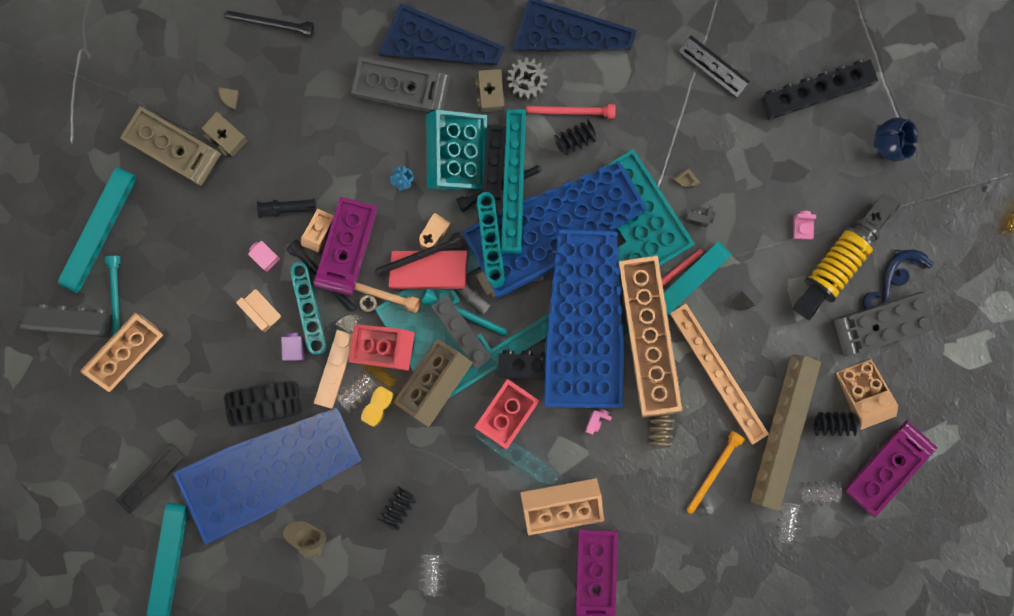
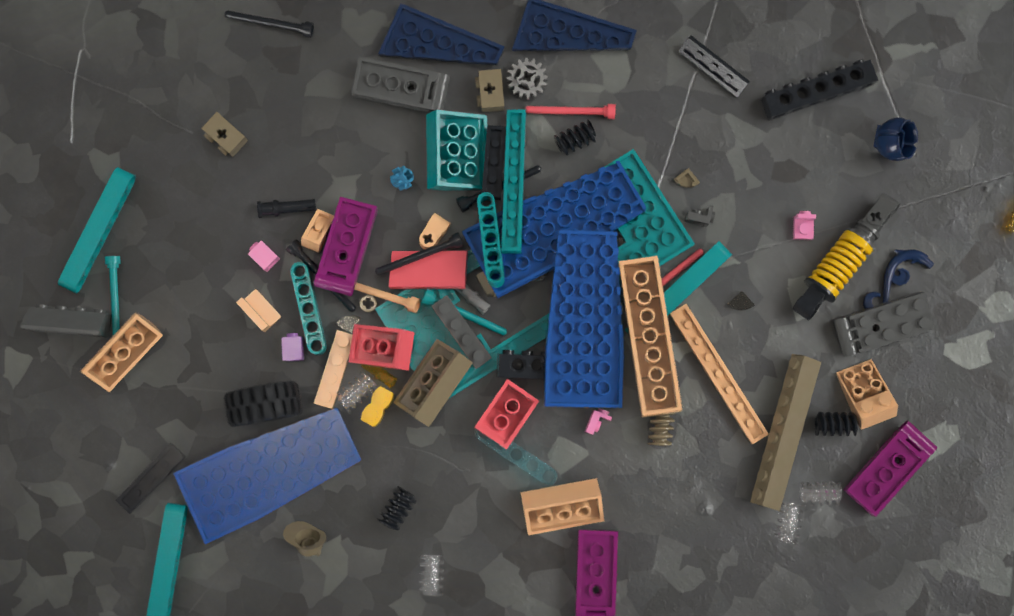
dark tan hinge [120,106,221,186] -> none
dark tan tile [219,87,239,110] -> none
light orange piece [687,431,745,514] -> none

